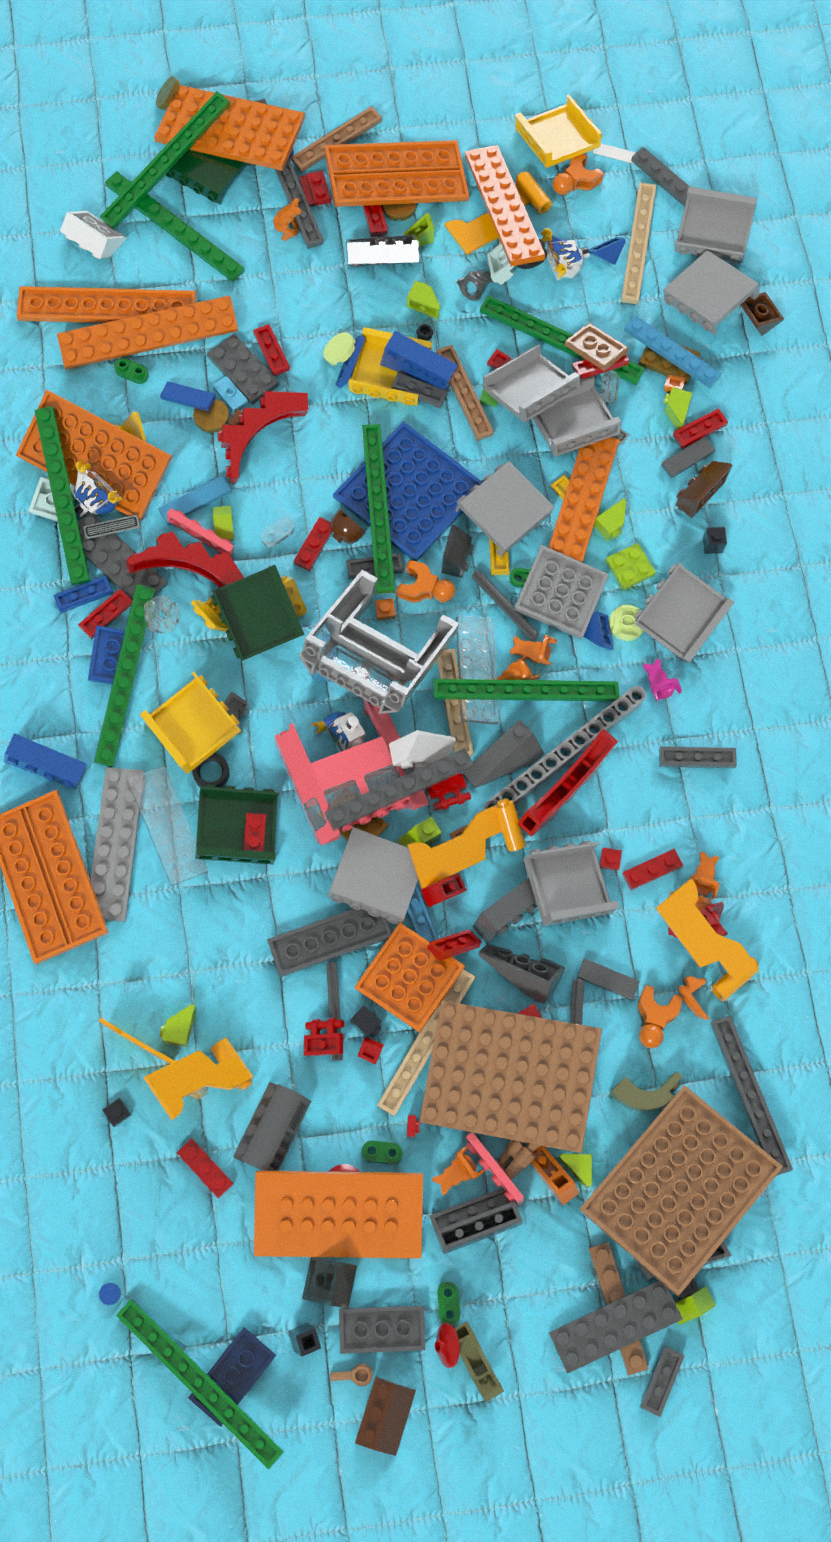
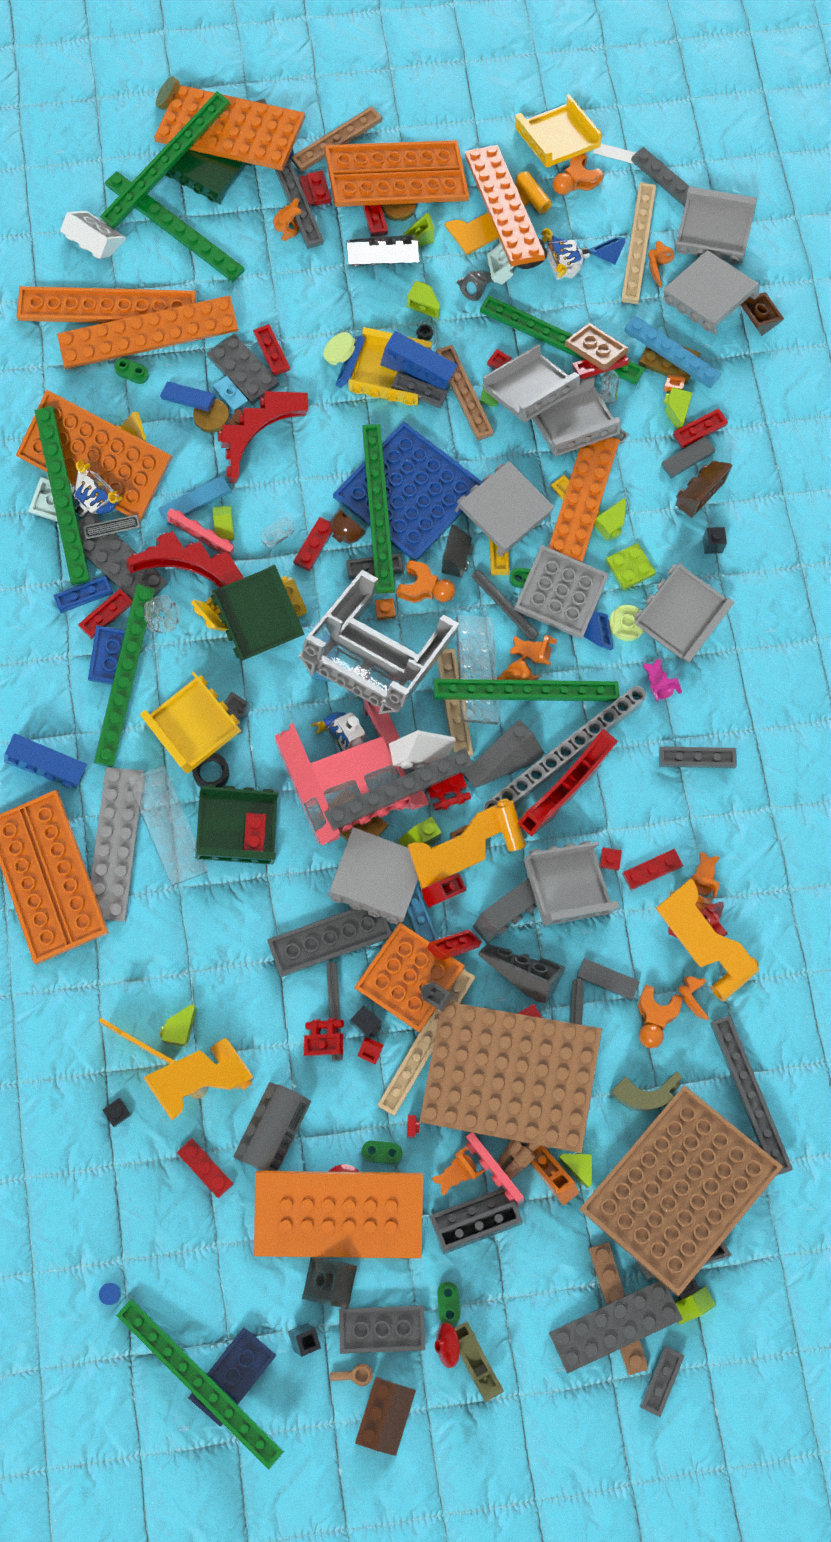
none -> dark grey plate [421,982,454,1012]
none -> orange hair [648,241,674,288]

